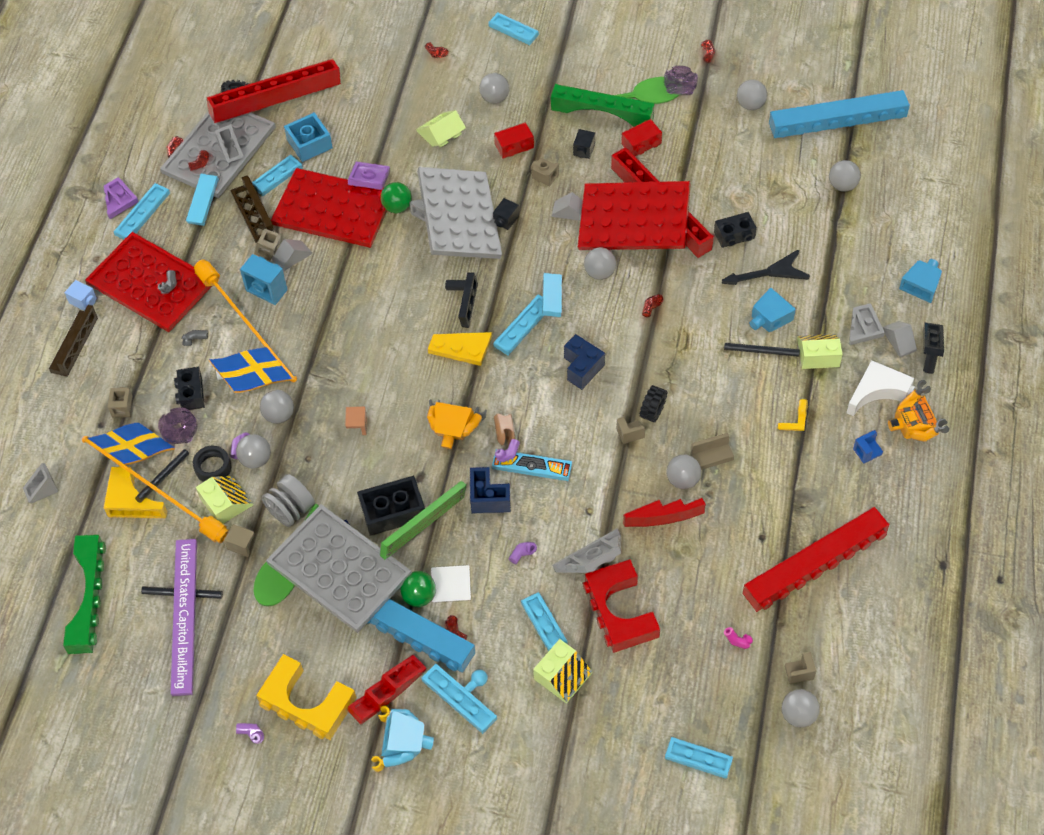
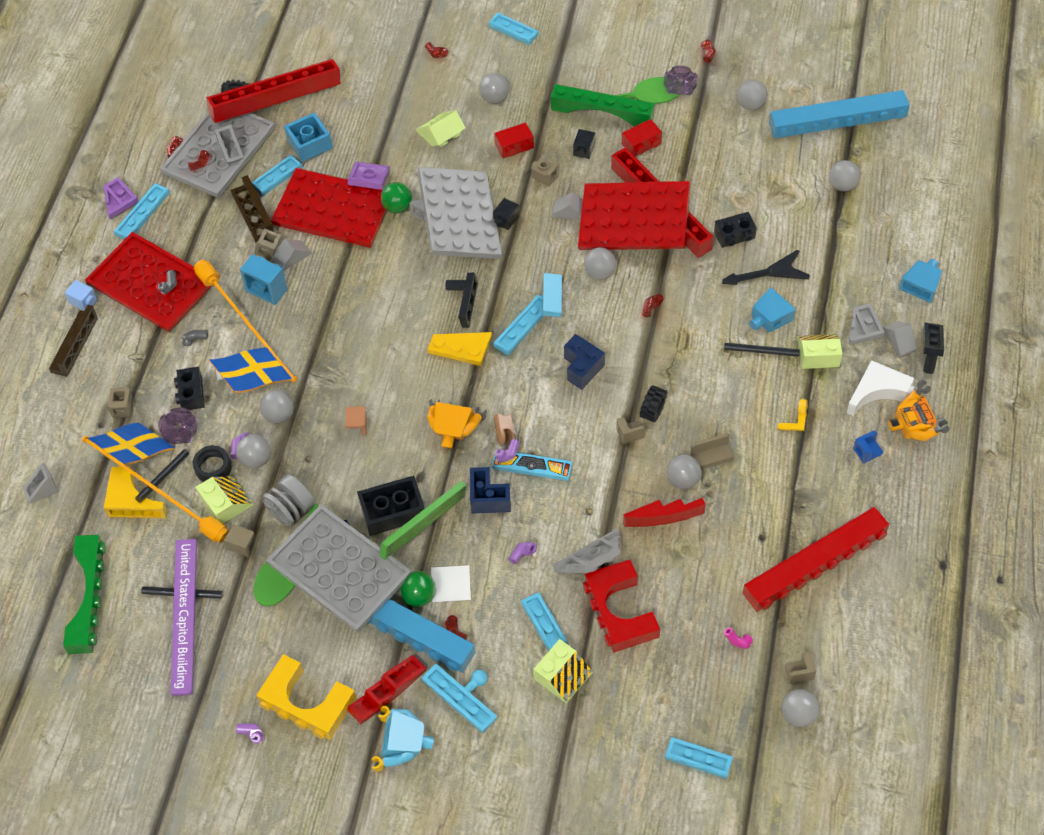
medium azure tile [186,174,219,226] -> none

